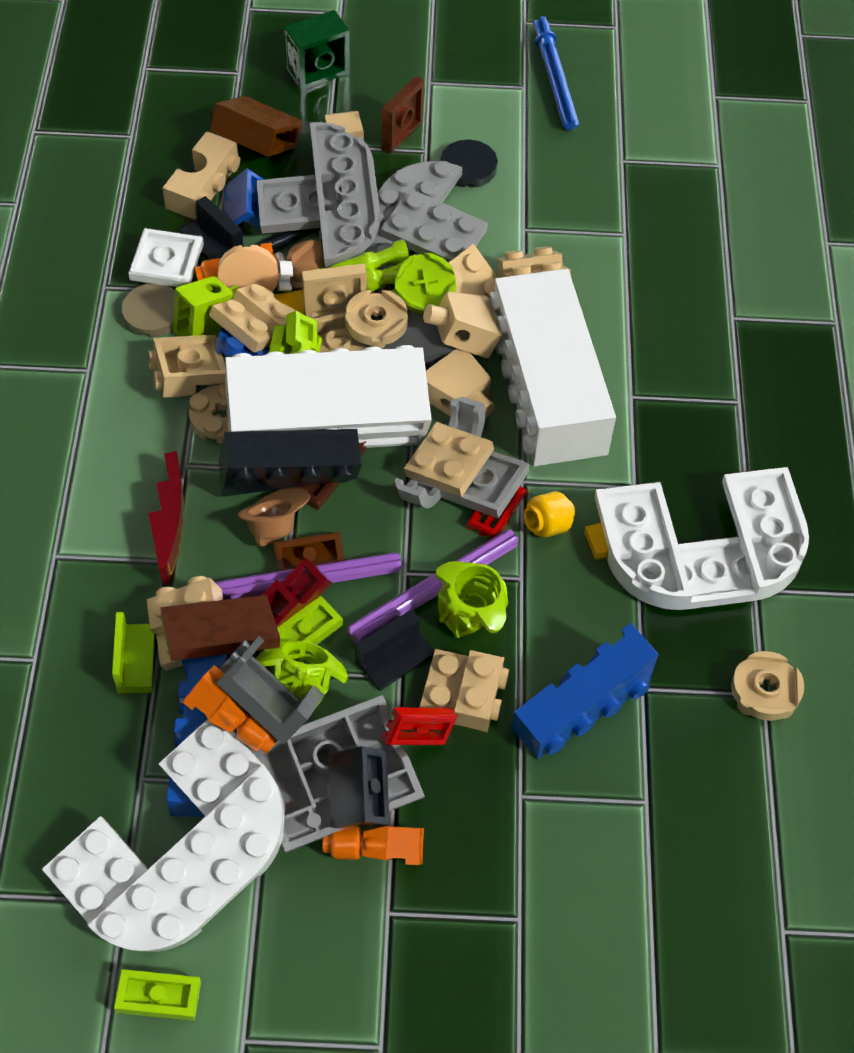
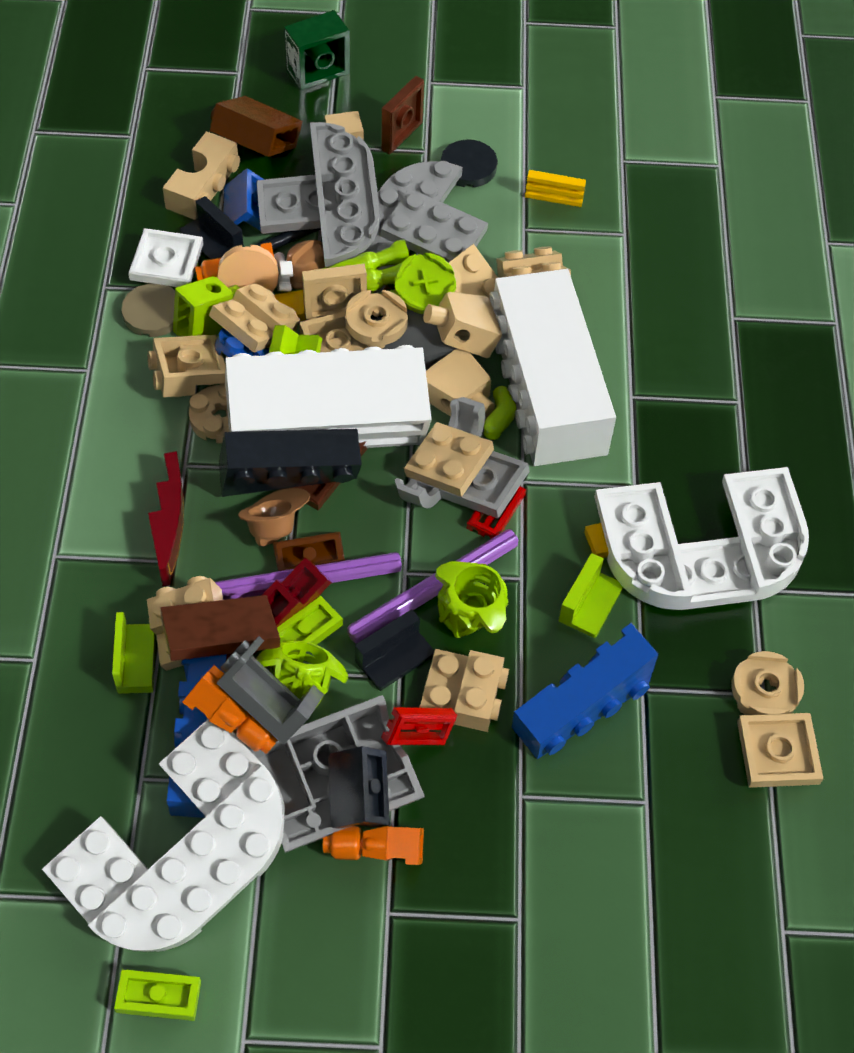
lime plate [286,311,317,354] -> none
yellow head [524,491,575,538] -> none
blue axle [533,16,579,131] -> none
none -> lime arm [484,386,517,440]
none -> yellow tile [525,170,586,207]
none -> lime panel [559,553,623,638]
none -> tan plate [737,713,823,788]

